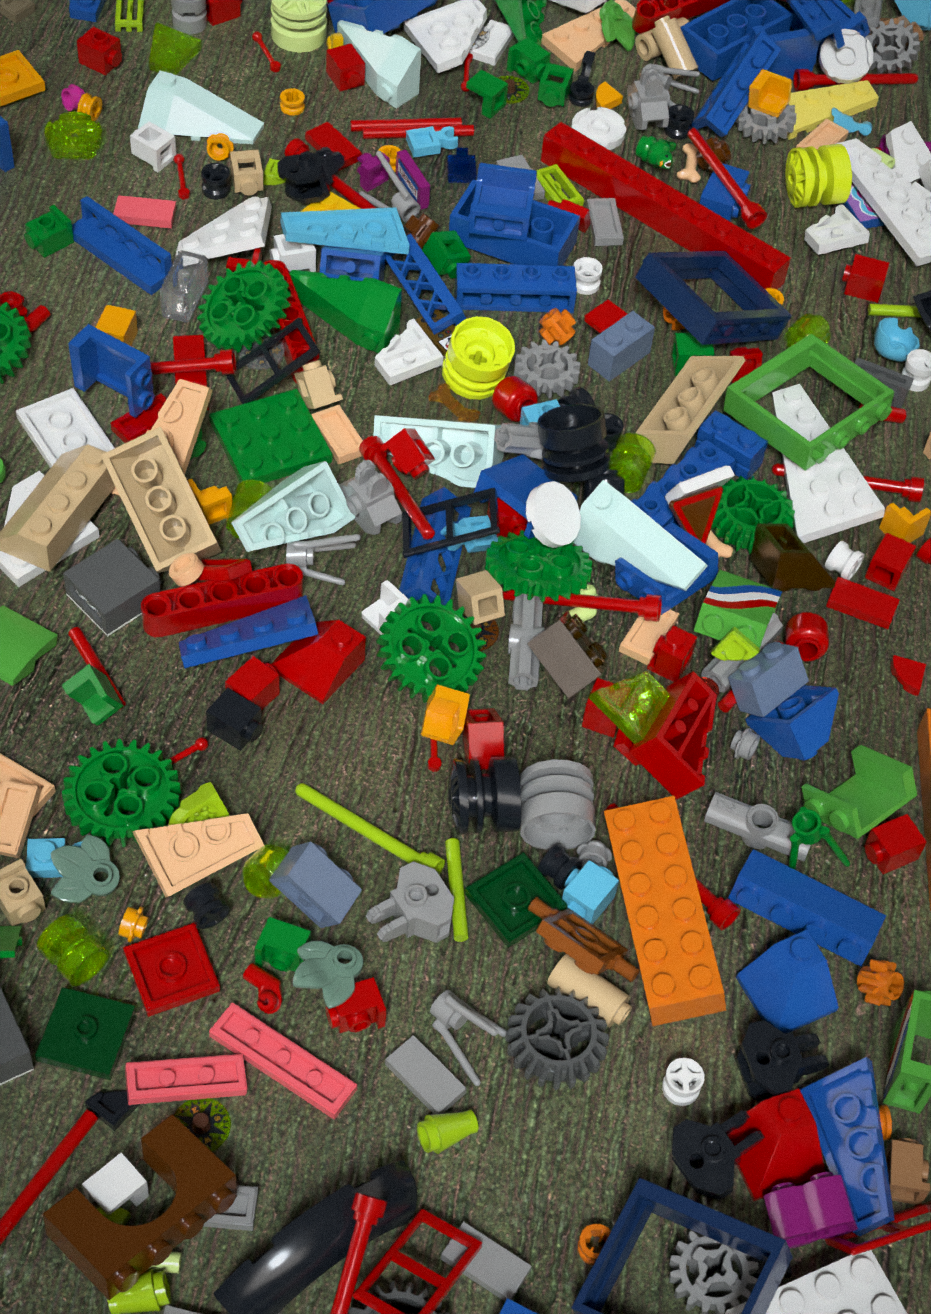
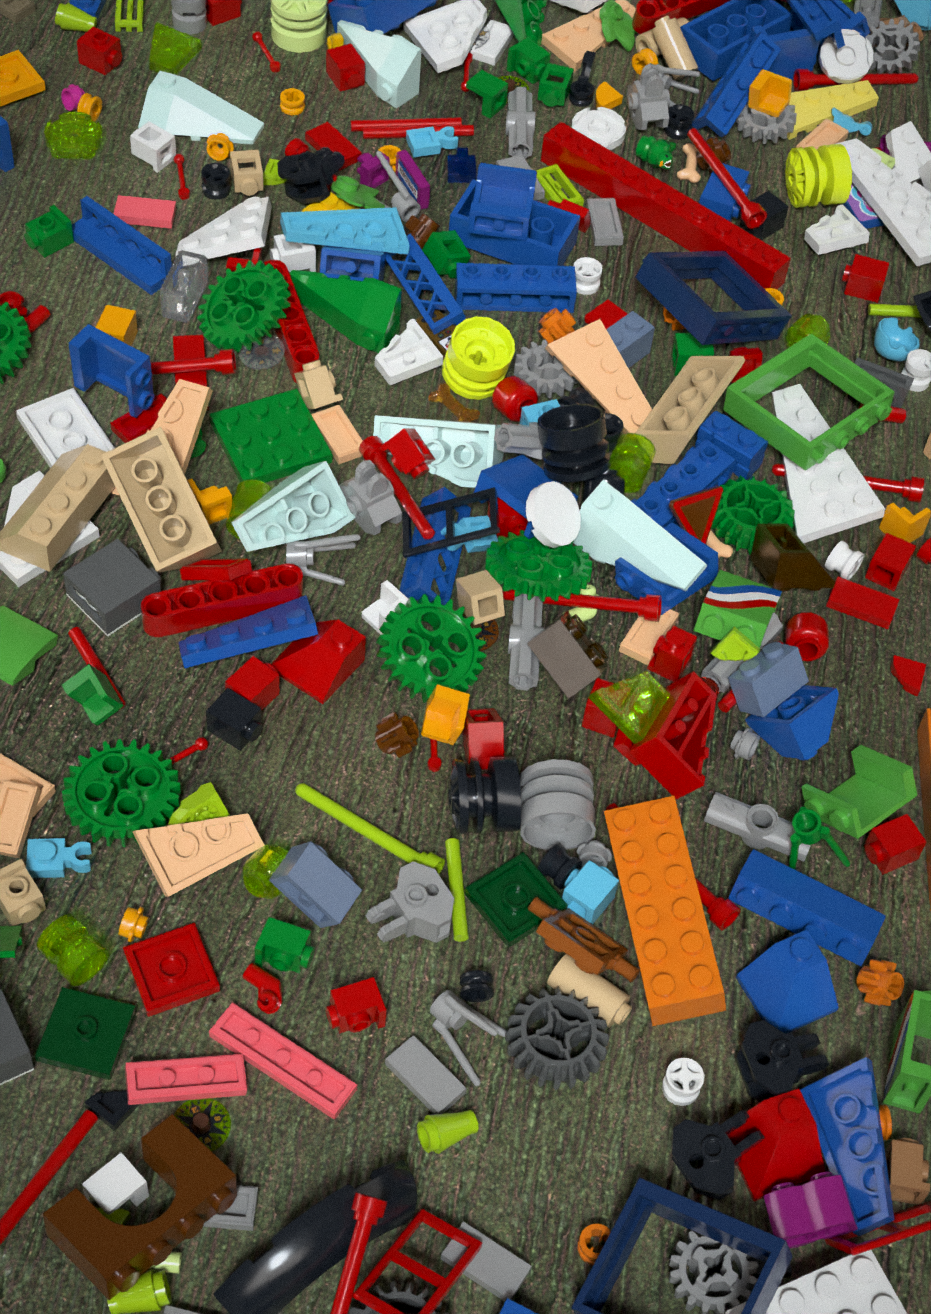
sand green plate [51,835,120,903] -> none
light nougat tile [169,553,204,586] -> none
black wheel [183,882,230,929] -> none
black window [225,318,321,404] -> none
sand green plate [292,941,363,1009] -> none
white tile [665,465,735,504] -> none
none -> lime cone [55,3,97,32]
none -> bright green plate [331,175,385,209]
none -> reddish brown gear [375,712,419,758]
none -> black bush [460,970,494,1002]
none -> light grey piece [506,87,535,159]
none -> light nougat wing [545,319,652,441]
none -> light orange bush [632,48,659,76]
none -> black brick [740,190,789,240]

